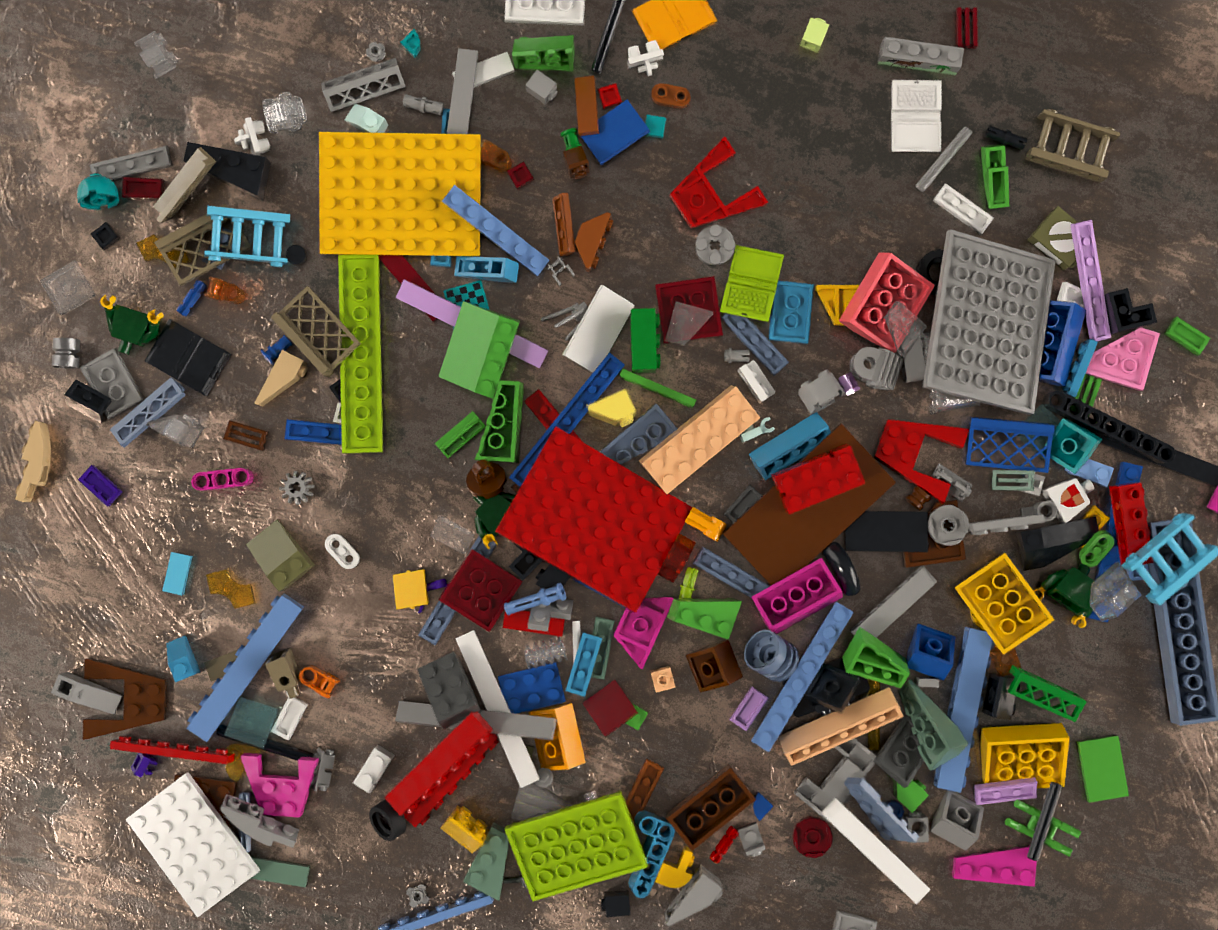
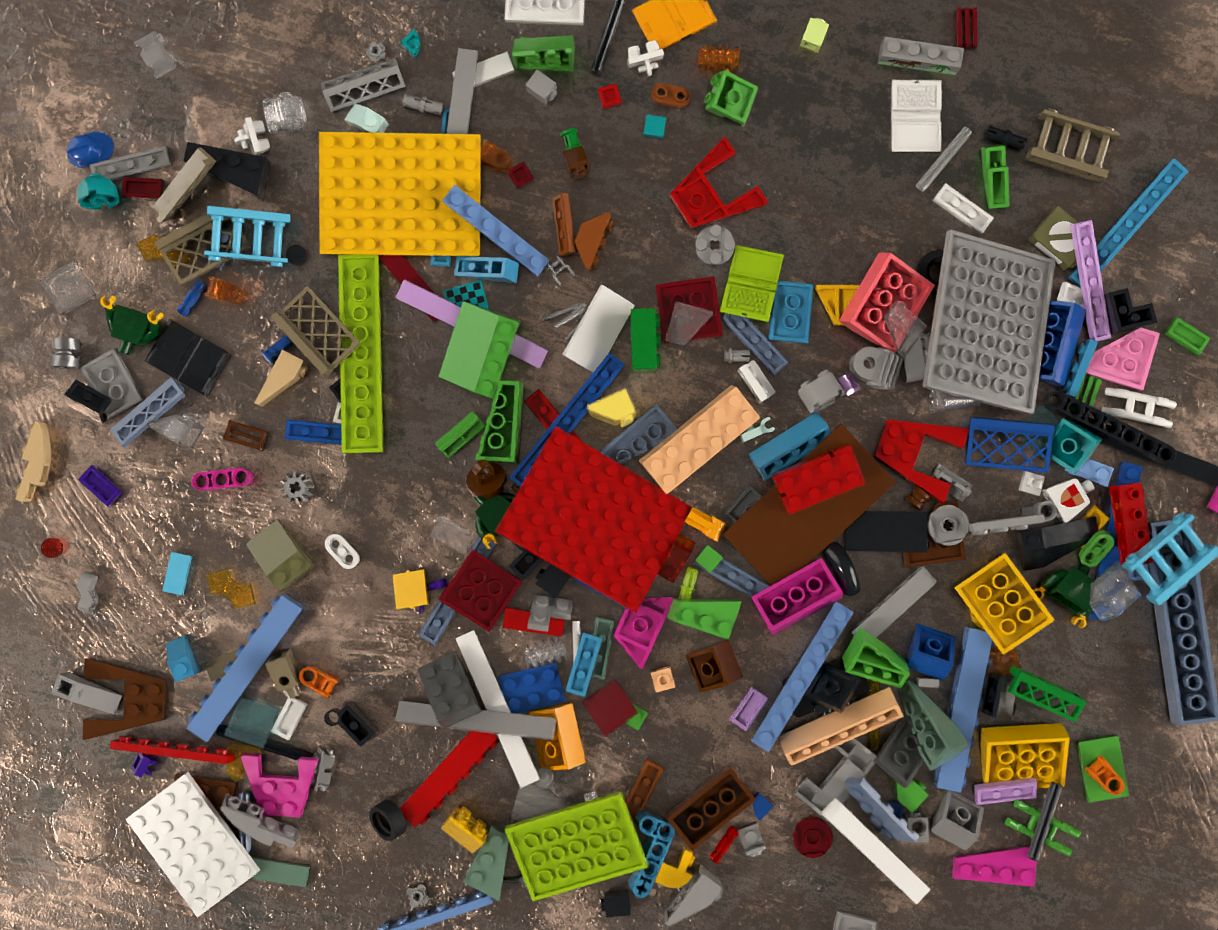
black tile [90,222,120,251] -> none
white brick [353,745,395,793] -> none
red brick [385,711,493,816] -> none
medium blue pin [504,583,566,615] -> none
dark orange tile [575,76,599,136] -> none
blue tile [580,99,650,165] -> none
bright green tile [620,369,696,408] -> none
sand blue wheel [744,630,799,682] -> none
sand green tile [992,470,1035,491] -> none
none -> clear red tile [41,538,63,558]
none -> blue piece [66,132,114,168]
none -> light grey piece [77,571,99,614]
none -> black hinge [324,701,379,748]
none -> bright green tile [695,545,723,573]
none -> clear orange piece [698,44,740,72]
none -> bright green plate [704,70,758,125]
none -> dark azure plate [1068,158,1189,288]
none -> orange piece [1084,755,1125,795]
none -> white piece [1101,387,1177,428]

